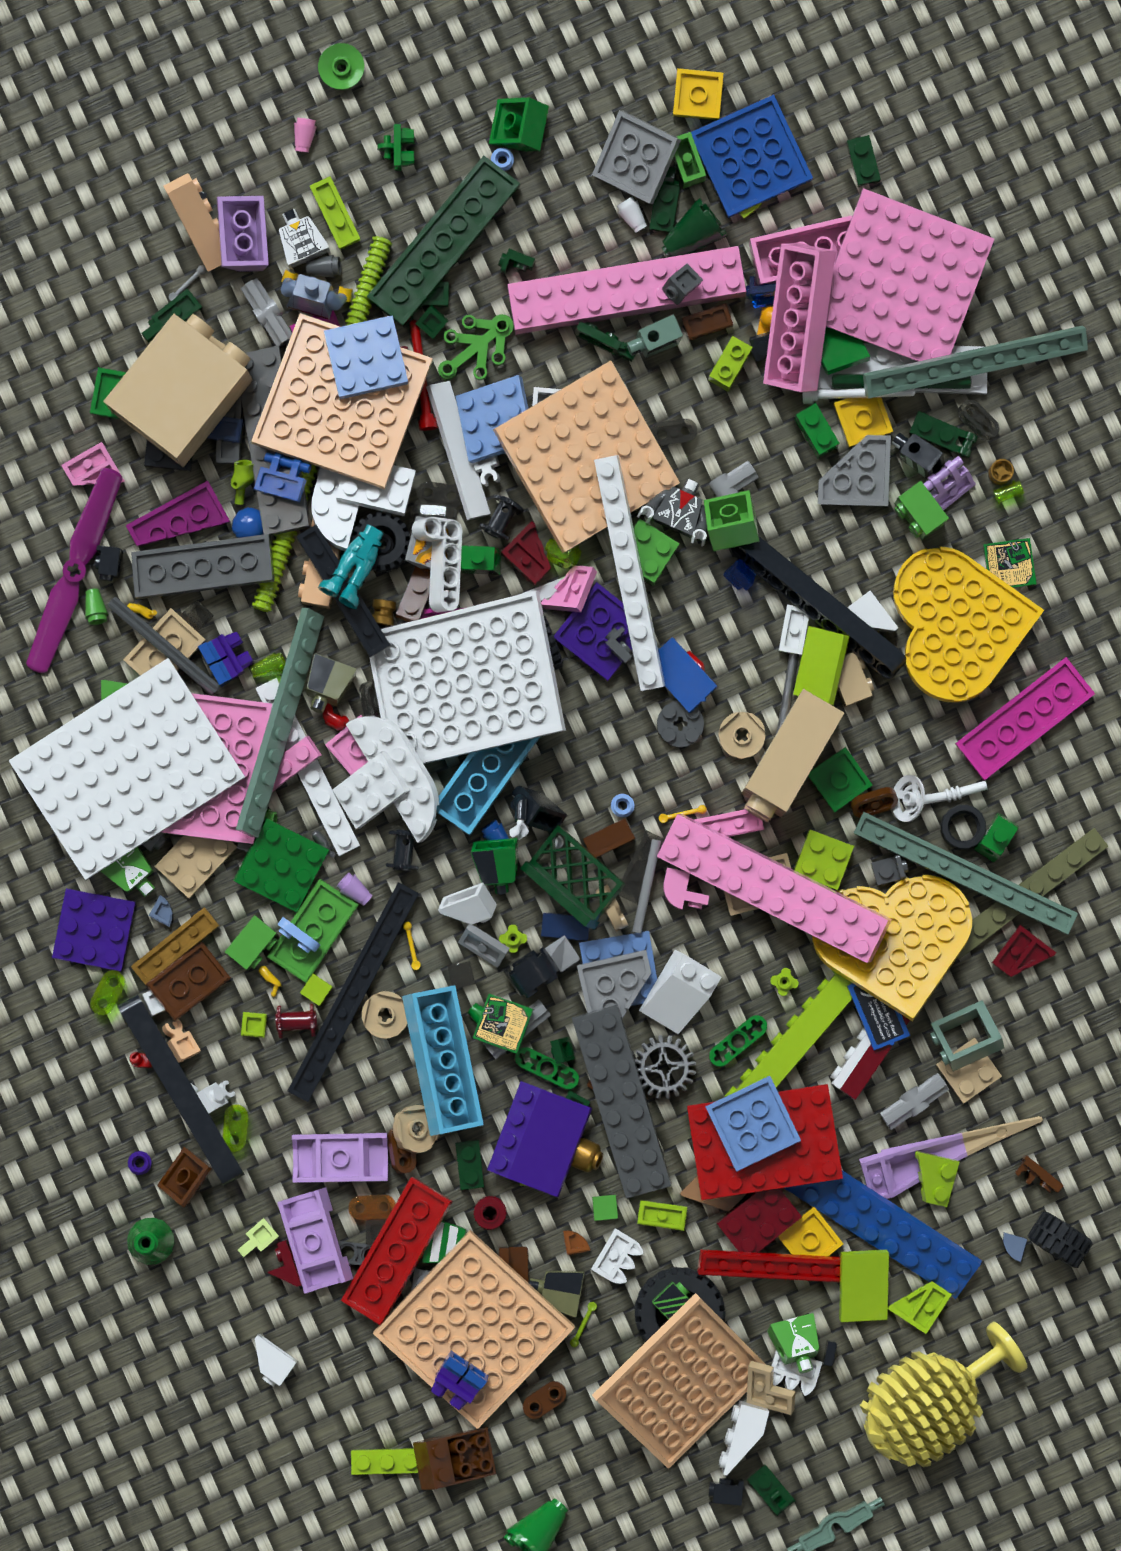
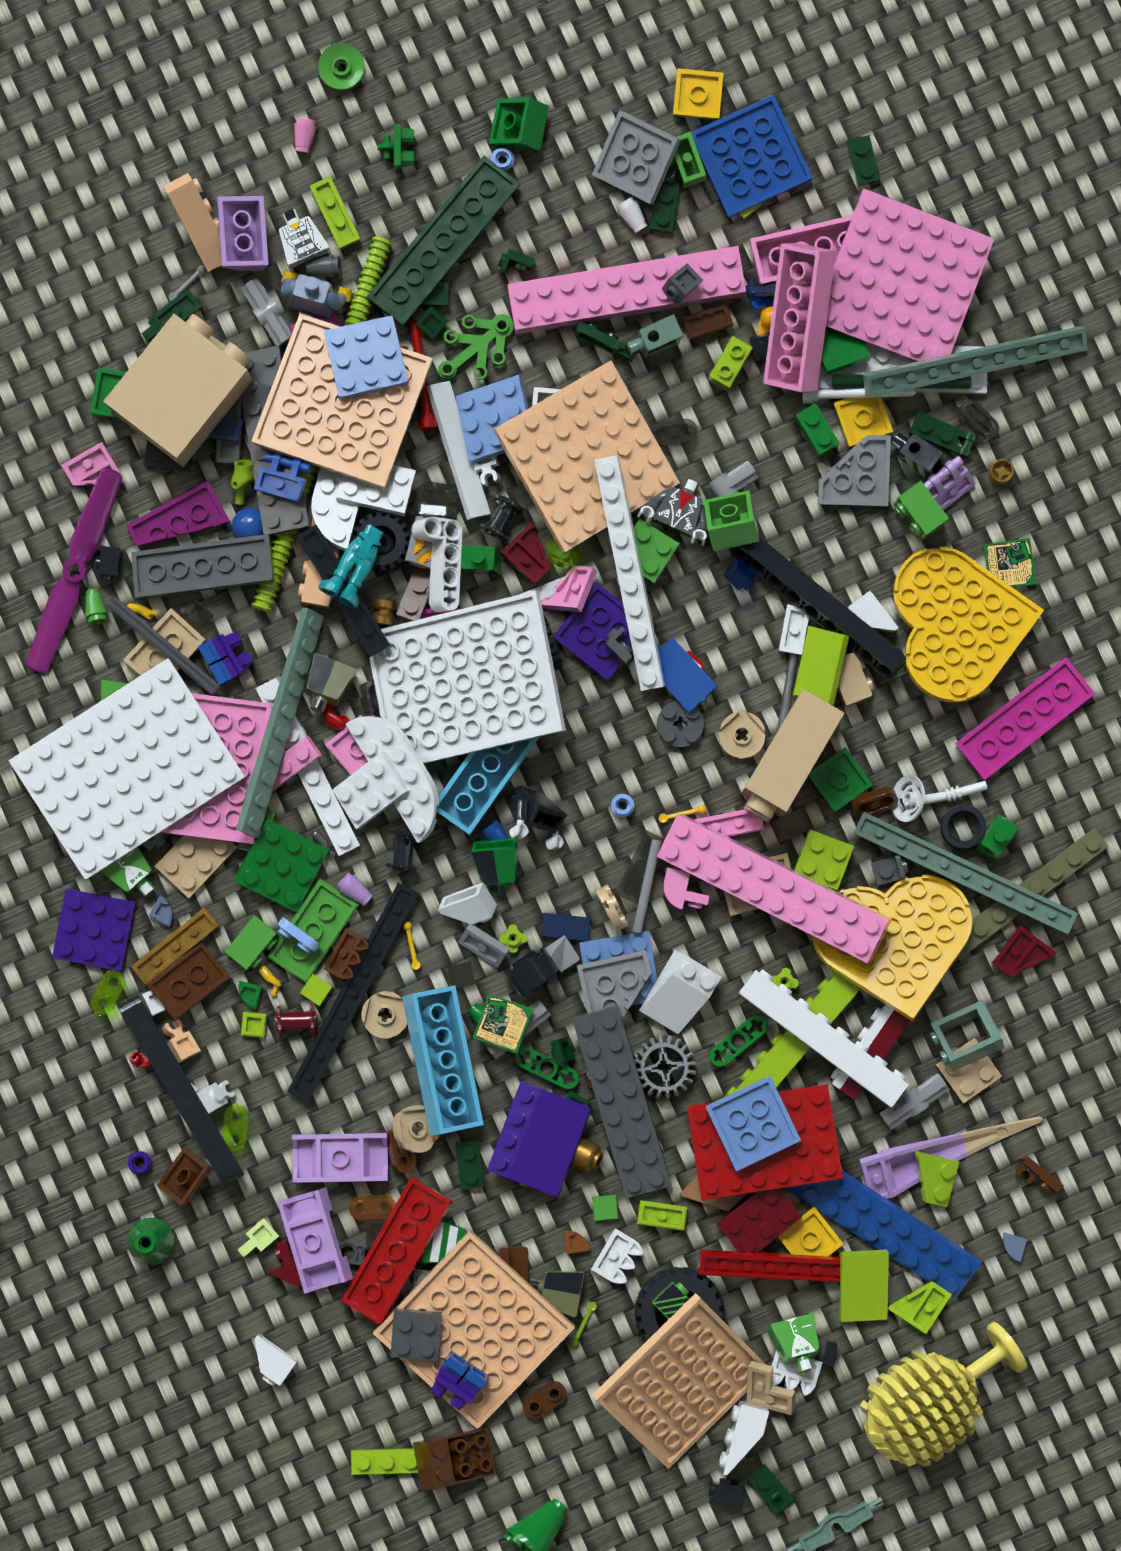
clear neon green cone [251,652,286,679] -> none
dark red hose [473,1196,507,1230] -> none
dark green fence [520,825,626,929] -> none
reddish brown panel [583,818,636,858] -> none
dark green cone [662,198,728,257] -> none
black piece [847,983,910,1050] -> none
clear neon green pin [993,480,1024,504] -> none
black tyre [1027,1212,1093,1268] -> none
none -> green tile [238,981,263,1009]
none -> reddish brown plate [324,928,369,981]
none -> dark grey plate [390,1308,442,1361]
none -> white brick [738,970,909,1108]

